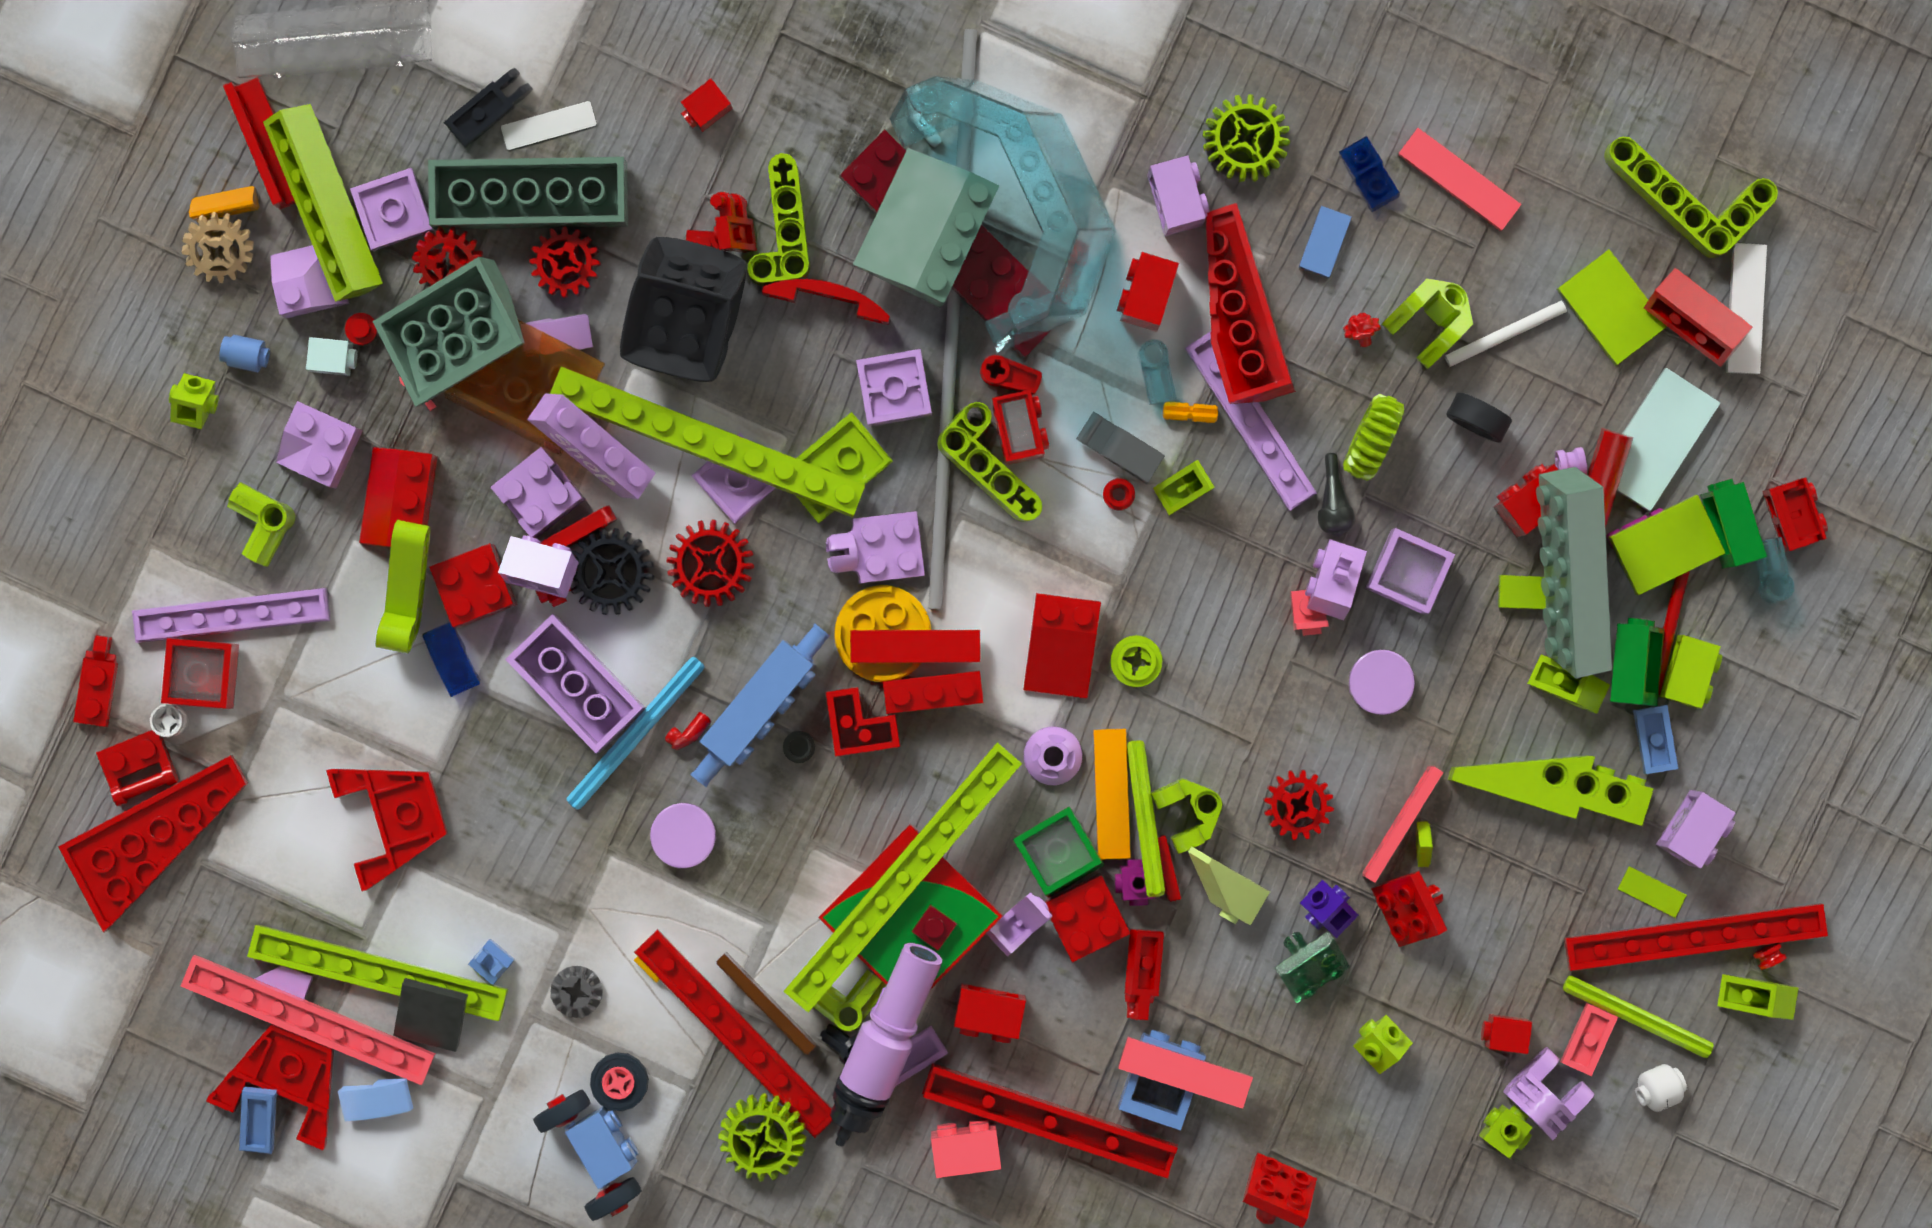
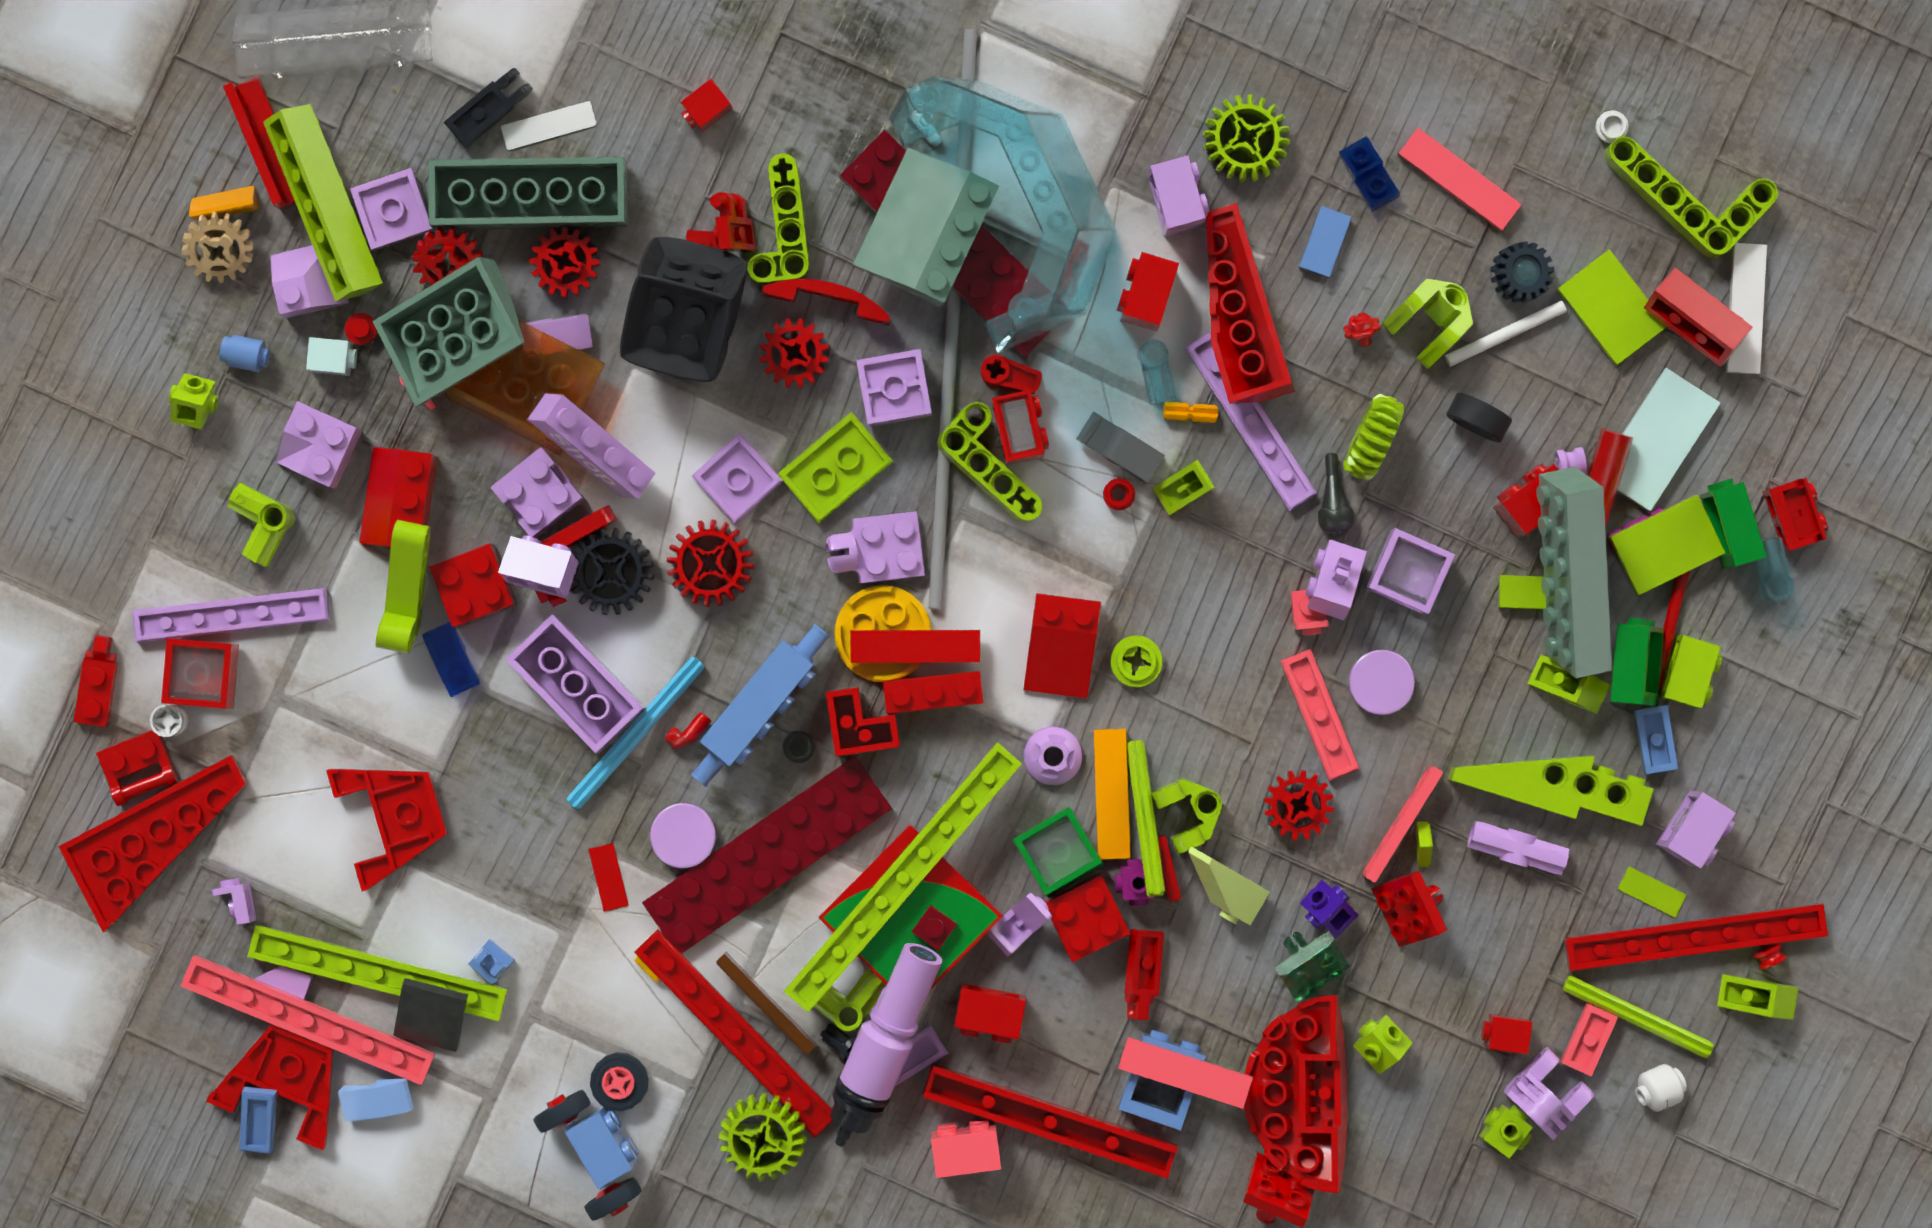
lime plate [550,367,865,518] -> none
flat silver gear [550,966,602,1018] -> none
none -> lavender bracket [212,878,256,925]
none -> red sticker [588,843,629,912]
none -> dark red plate [642,755,892,954]
none -> red gear [759,318,829,389]
none -> red brick [1244,995,1348,1193]
none -> coral tile [1280,649,1359,781]
none -> lavender piece [1467,821,1569,875]
none -> black wheel [1490,241,1554,303]
none -> white plate [1595,110,1628,143]

